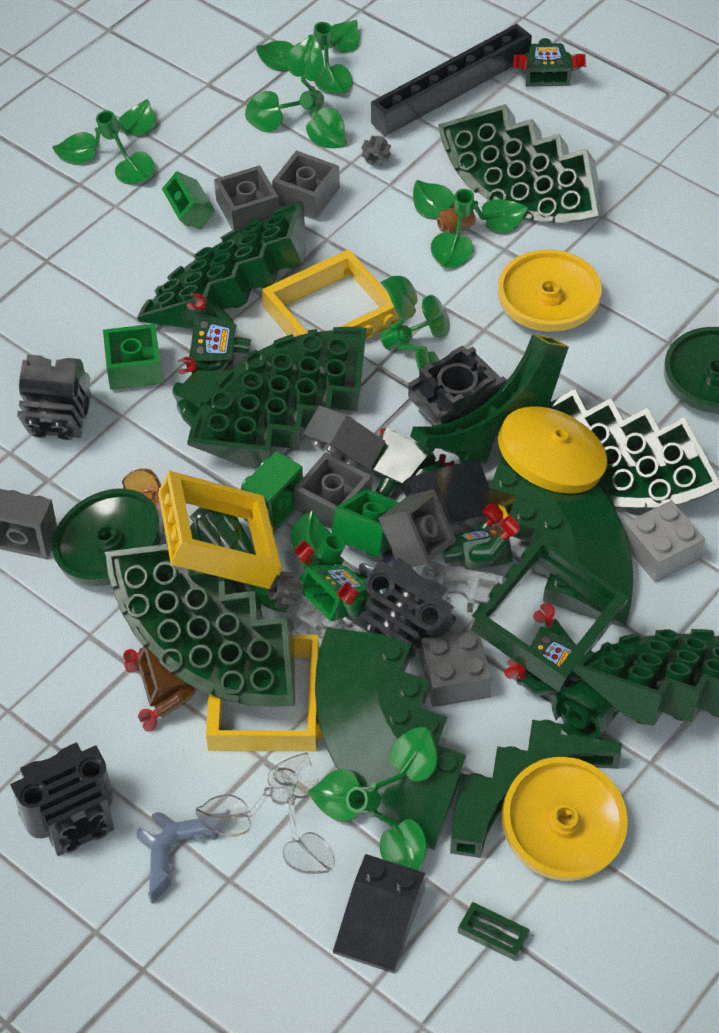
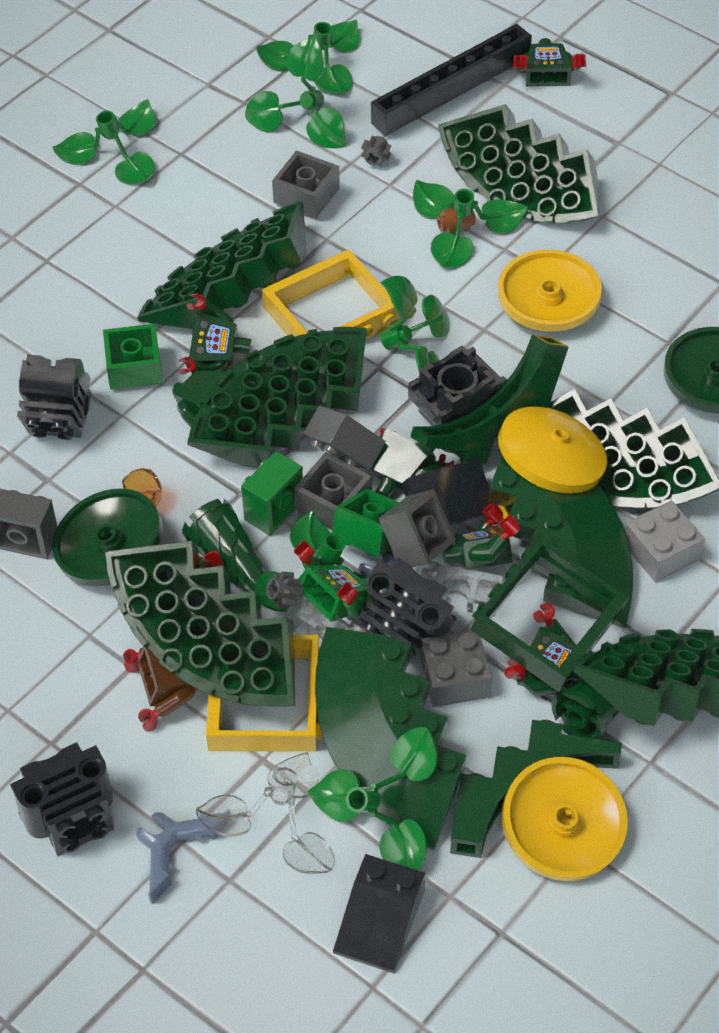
yellow window [158,471,282,589] -> none
green brick [162,171,216,229] -> none
dark grey brick [214,165,279,231] -> none
dark green tile [458,902,530,961] -> none

